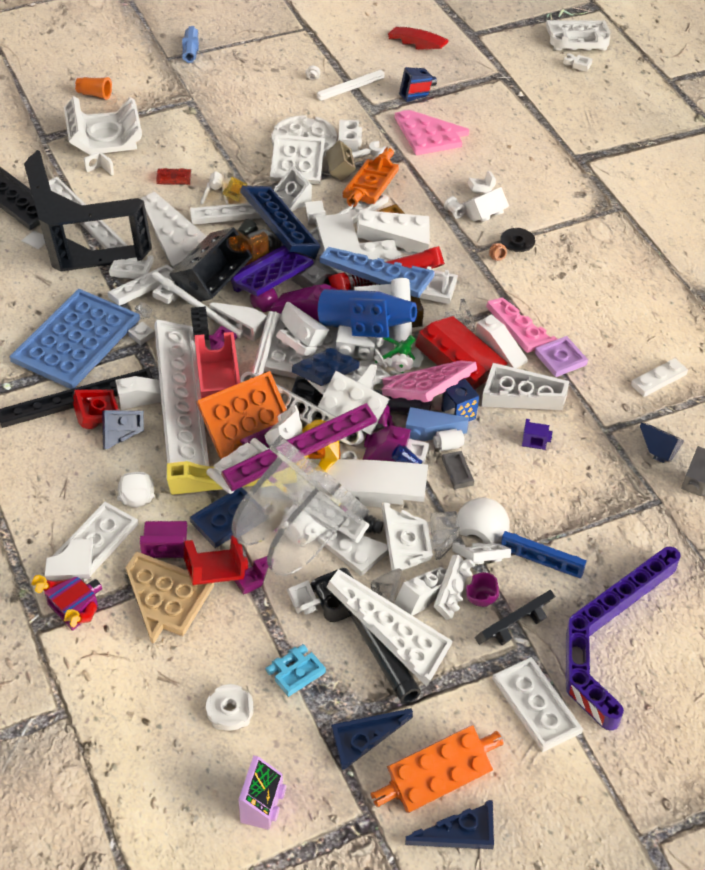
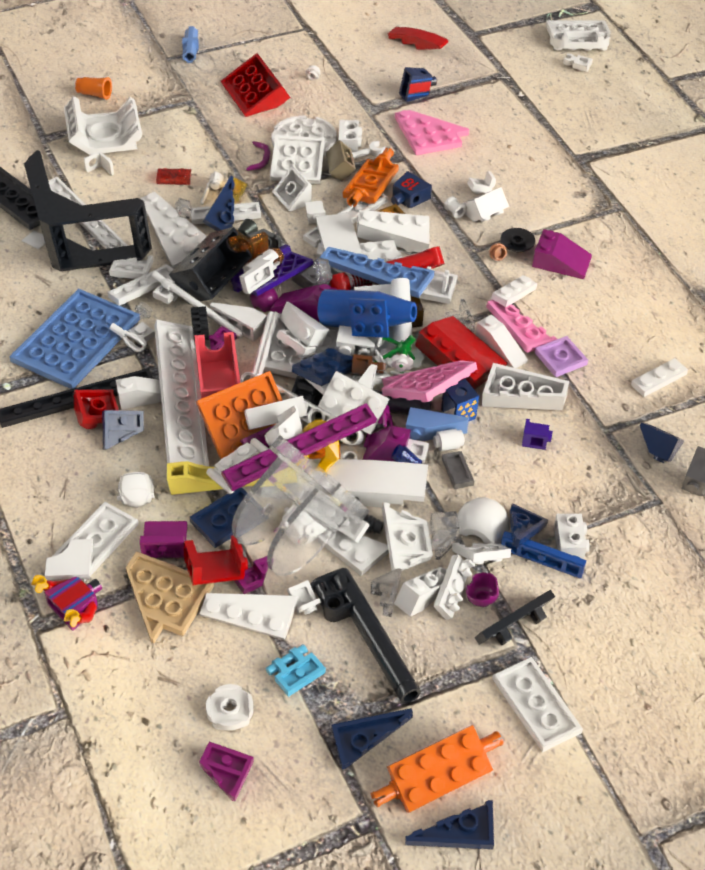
slope [239,755,286,830] -> none
dark blue arch [240,186,321,260] -> none
white axle [317,70,385,101] -> none
white wing [327,569,453,687] -> none
dark purple beam [566,547,681,731] -> none
none -> white piece [109,323,147,352]
none -> clear piece [175,198,193,219]
none -> magenta wing [199,741,254,801]
none -> white wing [200,593,299,640]
none -> dark blue wing [203,176,234,231]
none -> red slope [220,53,291,117]
none -> white plate [239,248,284,294]
none -> white tile [244,396,308,430]
none -> magenta animal [246,141,271,171]
none -> clear piece [313,258,332,285]
none -> reddish brown plate [351,354,386,376]
none -> dark blue torso [391,171,432,208]
none -> white plate [491,276,537,307]
none -> dark blue wing [509,503,548,548]
none -> magenta slope [532,229,592,280]
none -> white brick [554,514,589,559]

